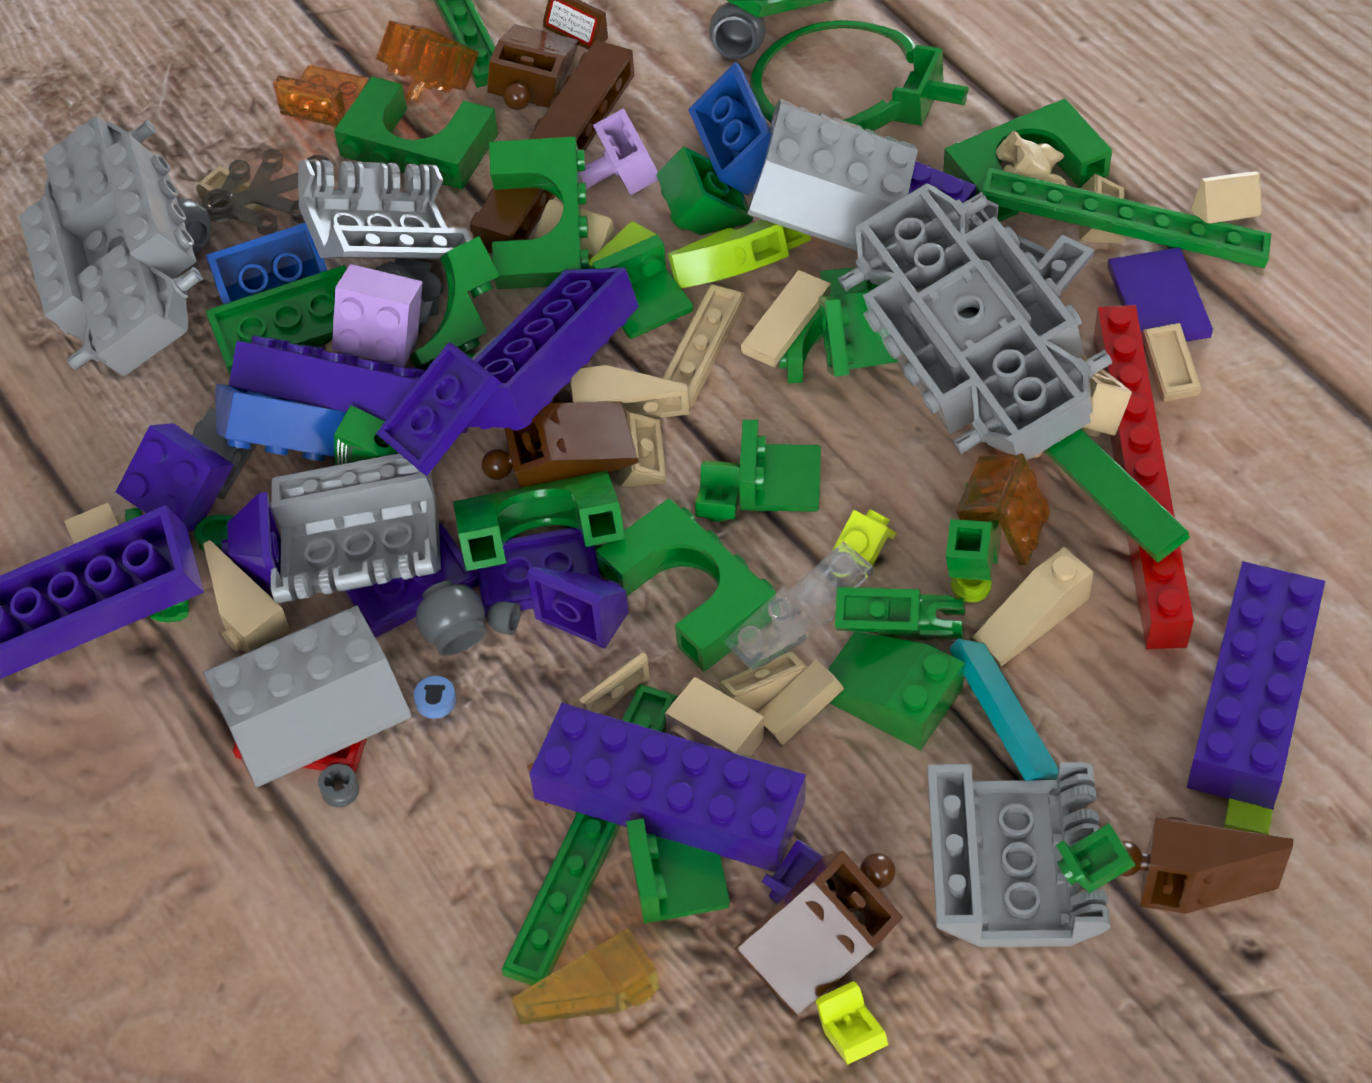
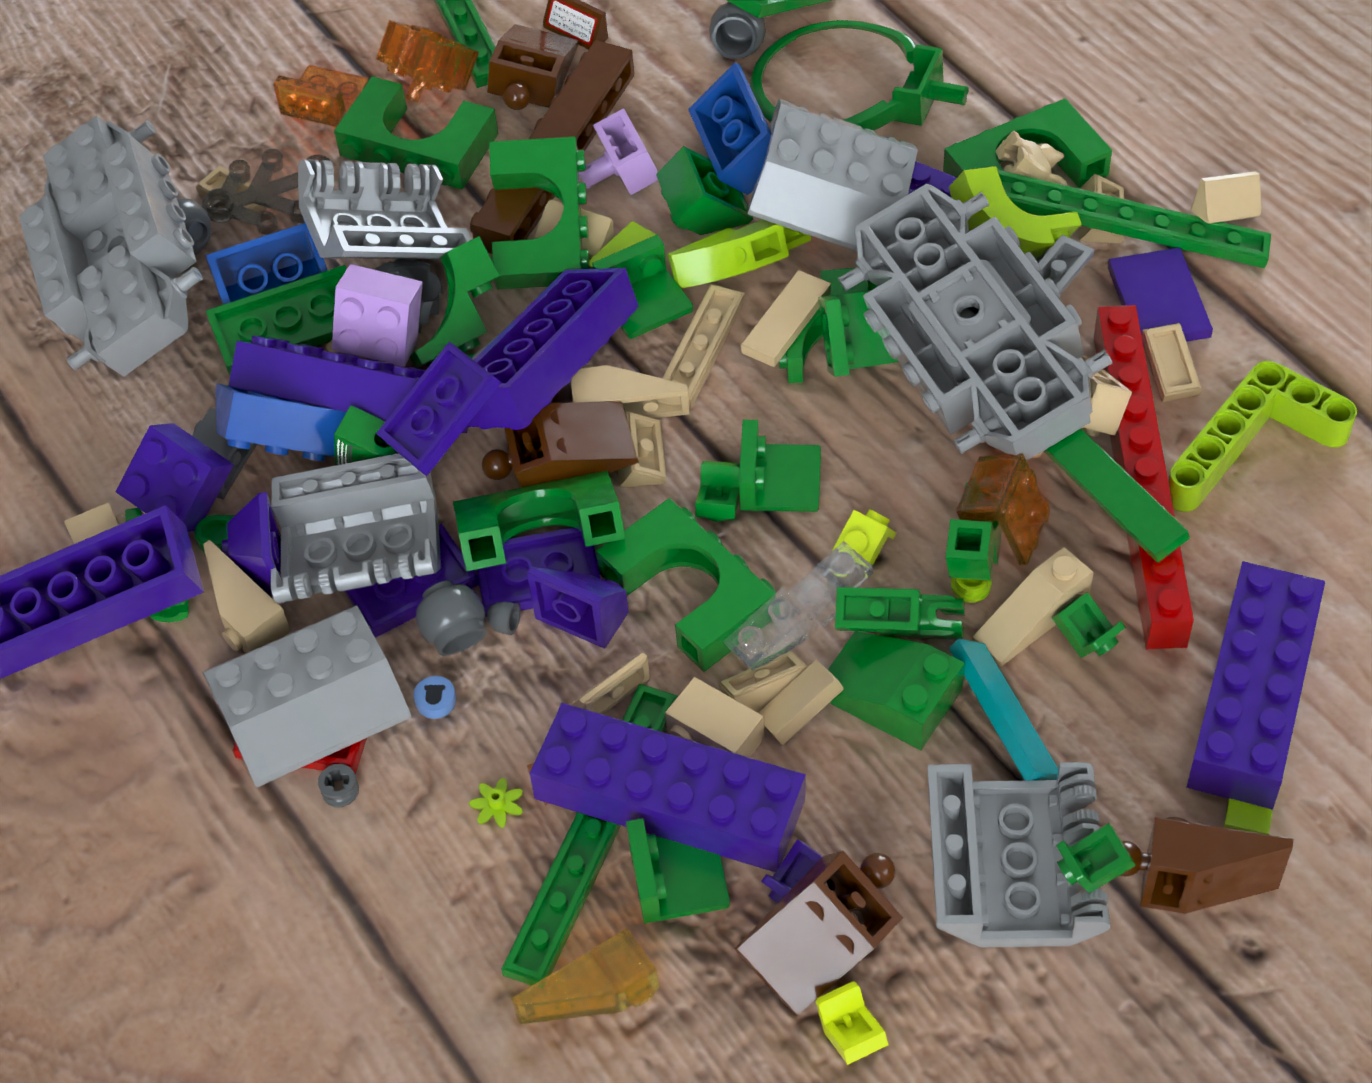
none -> lime plant [468,778,523,828]
none -> lime arch [948,166,1082,259]
none -> green bracket [1052,592,1126,658]
none -> lime beam [1168,361,1357,512]

